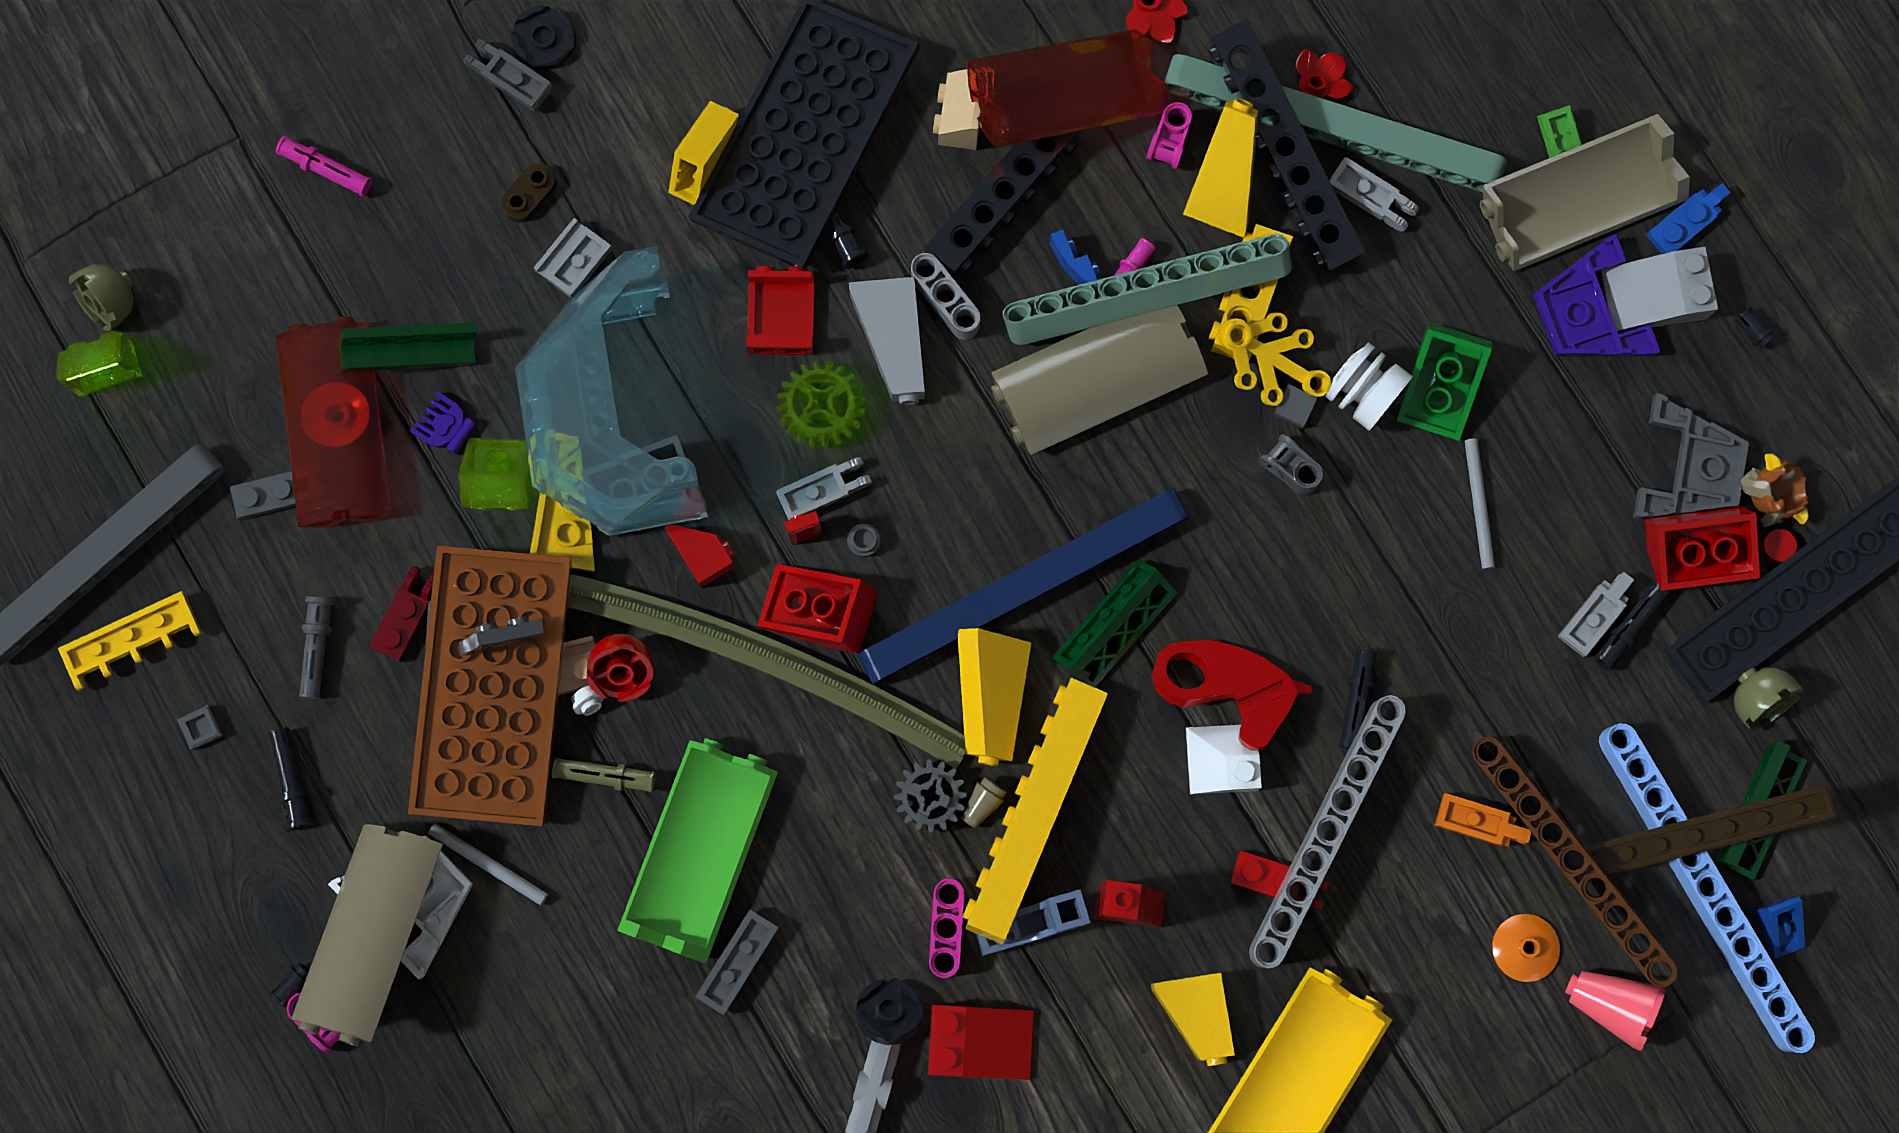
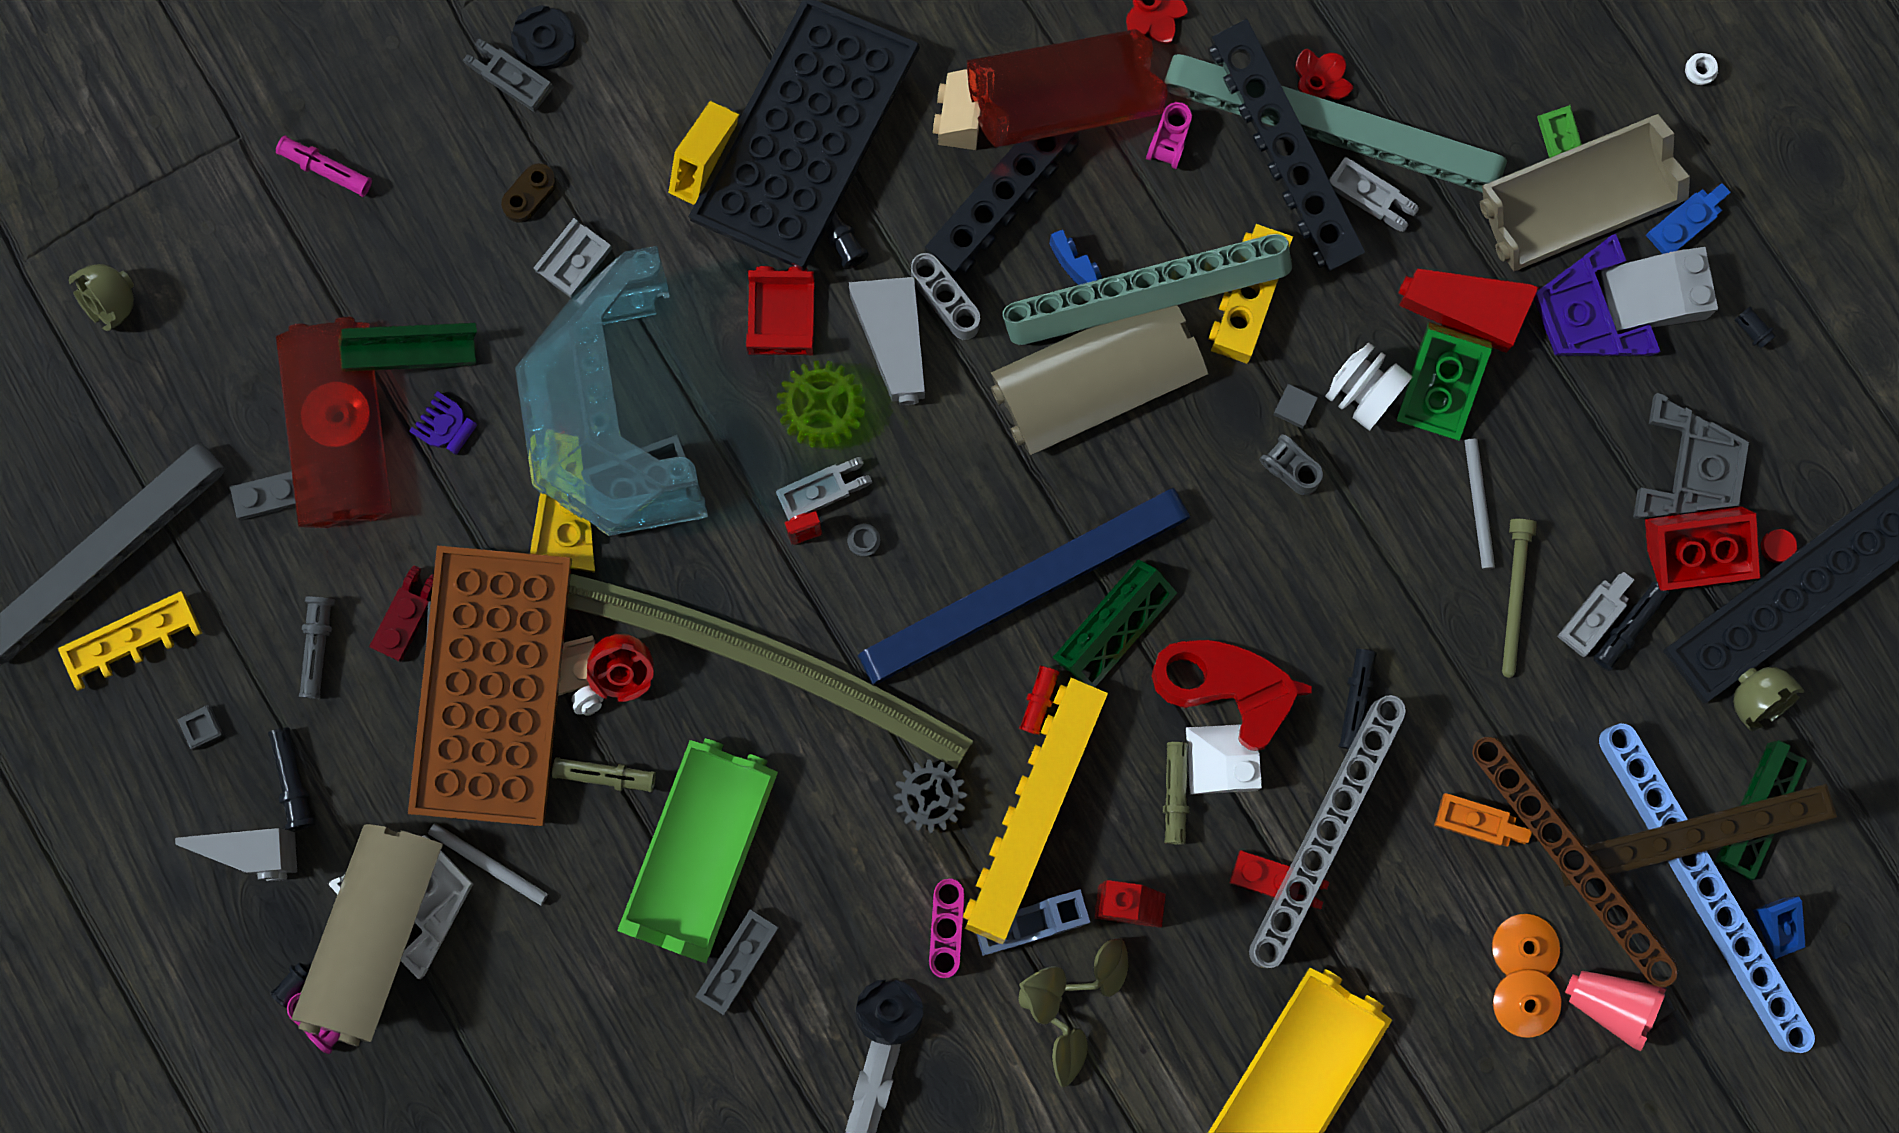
clear neon green slope [56,331,142,397] -> none
clear neon green slope [458,438,535,510] -> none
dark grey wing [459,616,544,656] -> none
red slope [664,524,736,588] -> none
red slope [757,564,878,654] -> none
red slope [928,1005,1034,1080] -> none
yellow slope [958,628,1031,766] -> none
dark tan cone [961,777,1007,829] -> none
dark pink axle [1114,238,1157,276] -> none
yellow slope [1151,973,1235,1066] -> none
yellow slope [1183,98,1259,238] -> none
yellow plant [1219,313,1331,406] -> none
dark orange hair [1741,453,1809,527] -> none
none -> light grey slope [175,828,297,881]
none -> red pin [1019,665,1060,735]
none -> olive plant [1019,938,1128,1088]
none -> olive pin [1163,742,1189,845]
none -> red slope [1398,268,1538,353]
none -> orange dish [1493,969,1561,1038]
none -> olive piece [1502,519,1537,678]
none -> white plate [1685,53,1718,85]

